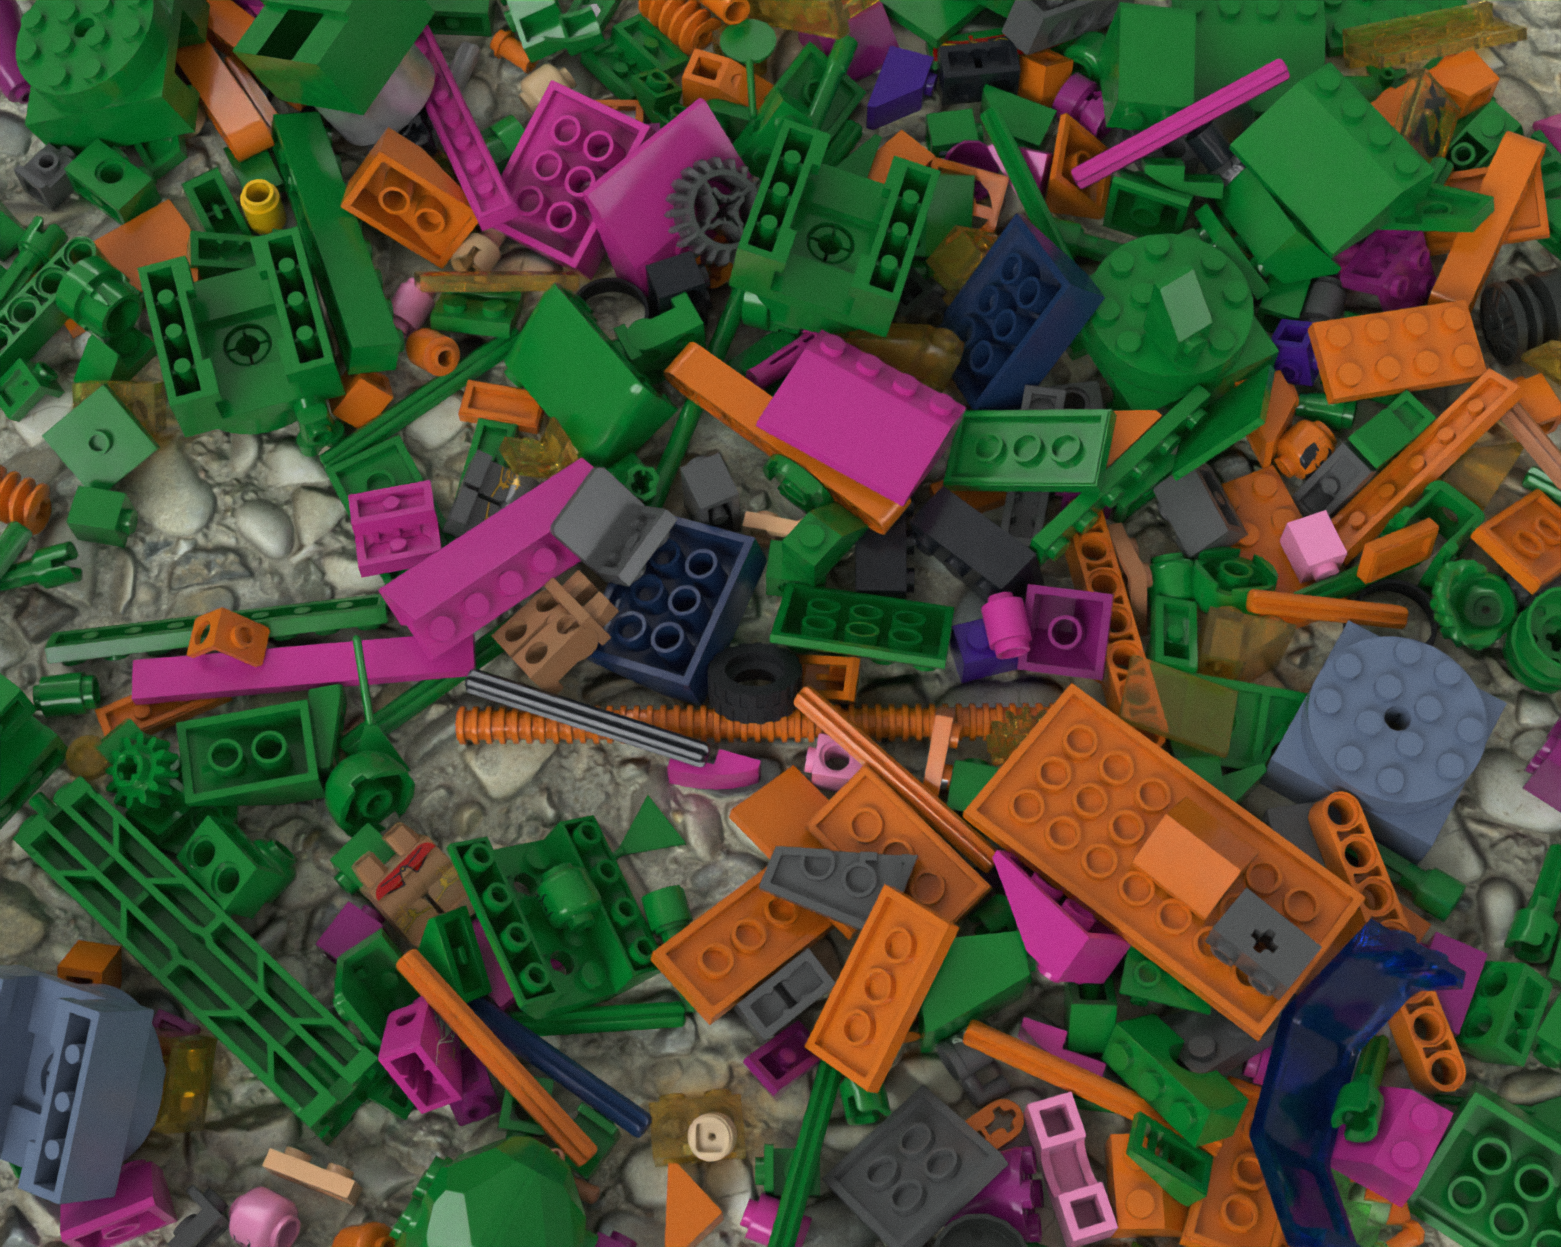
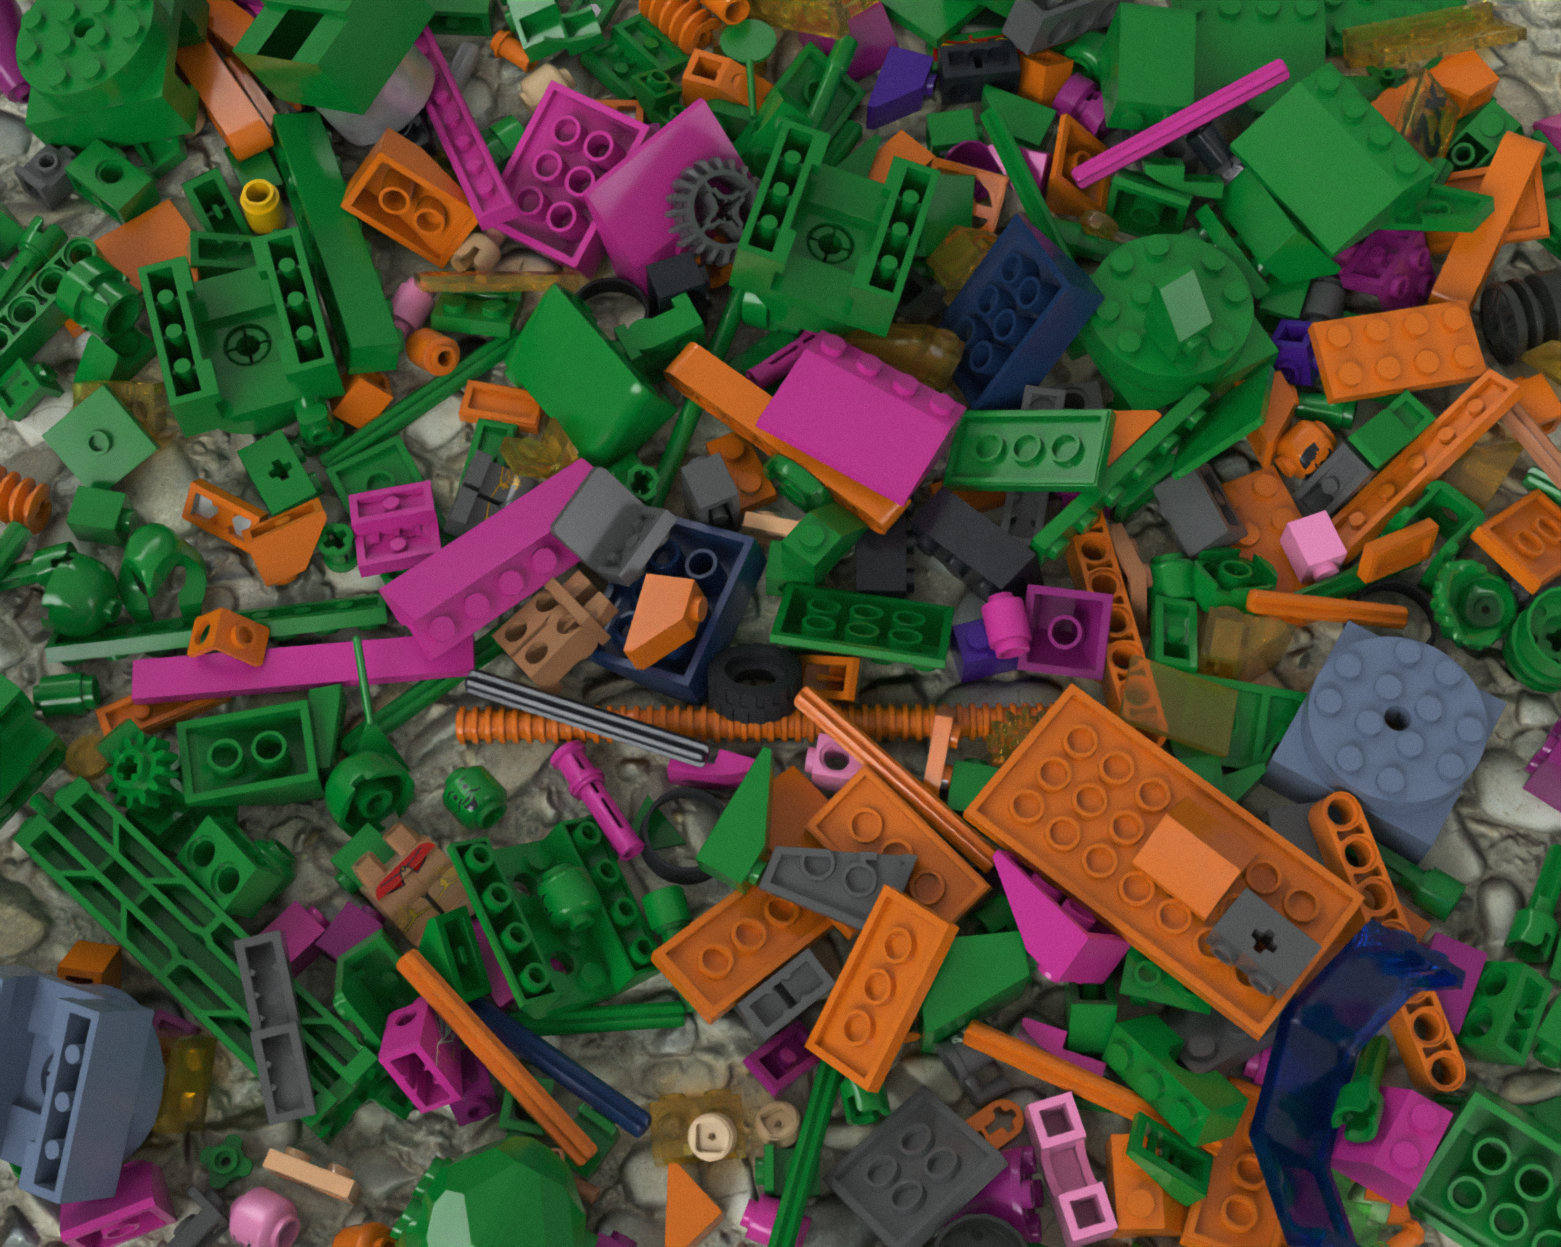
none -> green cylinder [41,552,123,639]
none -> green piece [118,523,207,623]
none -> orange piece [182,478,269,553]
none -> green plate [199,1135,253,1190]
none -> dark grey slope [233,930,318,1126]
none -> green brick [237,429,325,517]
none -> orange slope [241,497,327,587]
none -> dark pink brick [260,900,330,978]
none -> green bush [317,522,358,573]
none -> green head [442,765,507,830]
none -> dark pink pin [550,740,645,861]
none -> orange slope [623,573,708,670]
none -> black tyre [639,788,725,885]
none -> green slope [695,746,775,895]
none -> orange piece [706,431,777,516]
none -> tan tile [755,1101,802,1148]
none -> clear yellow tile [1078,209,1119,241]

